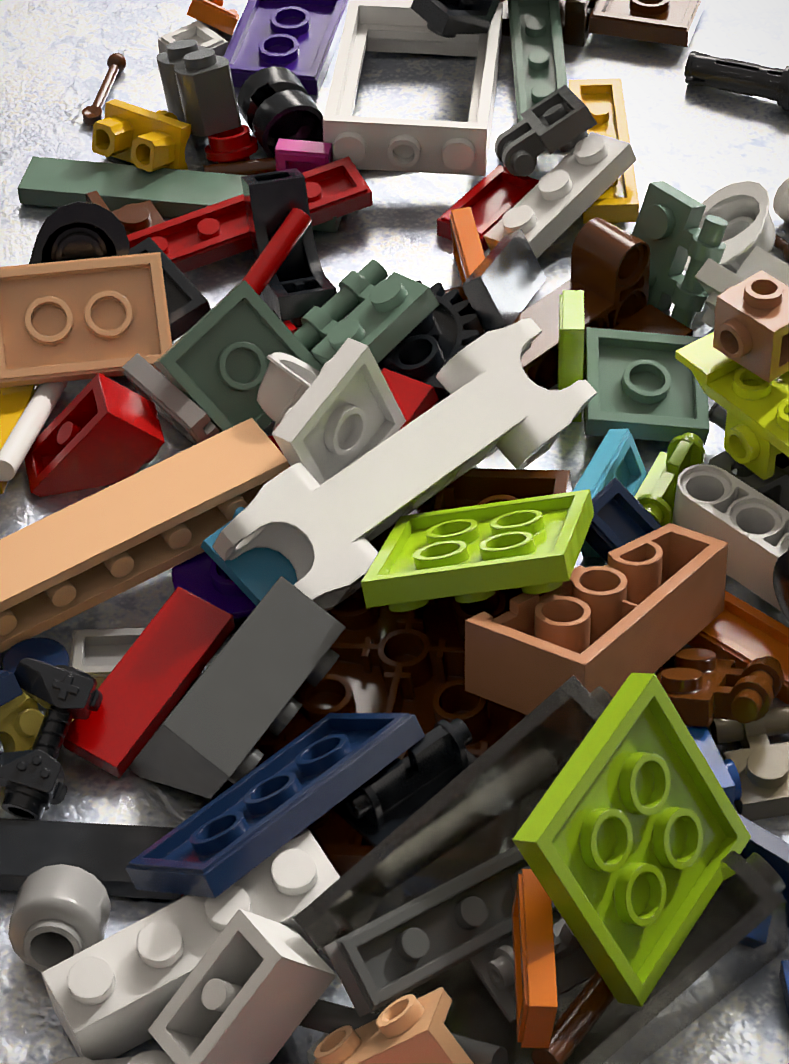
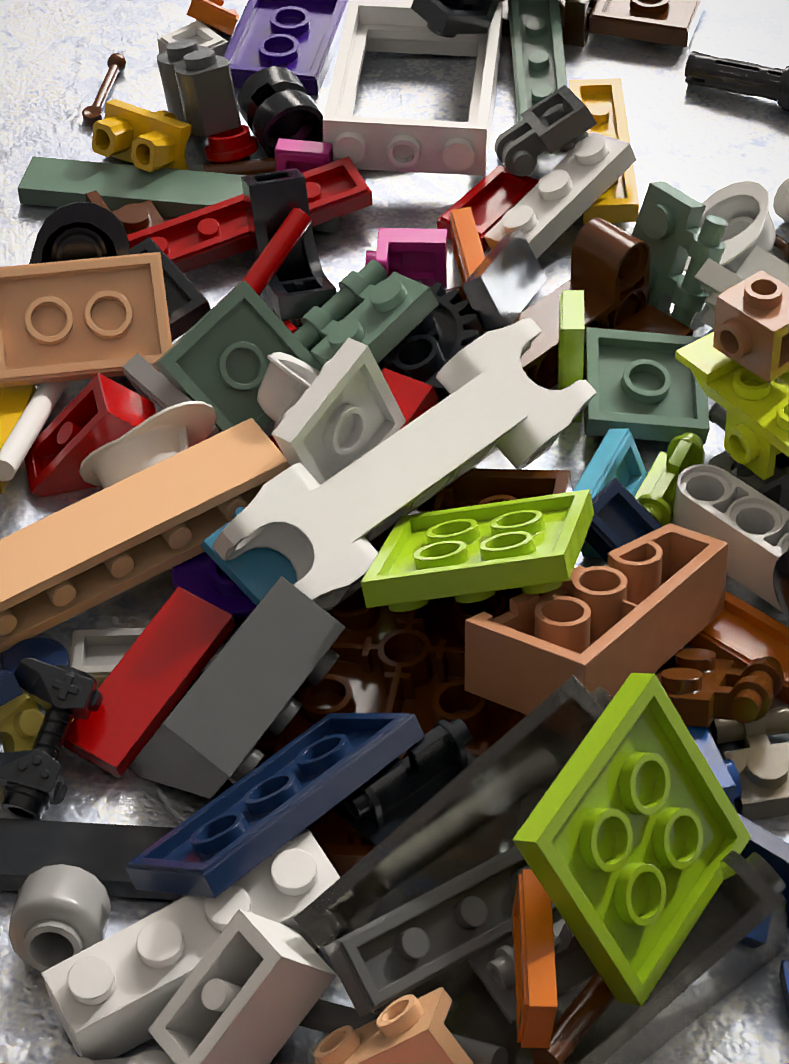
none -> white piece [79,401,217,489]
none -> dark pink bracket [365,228,448,288]

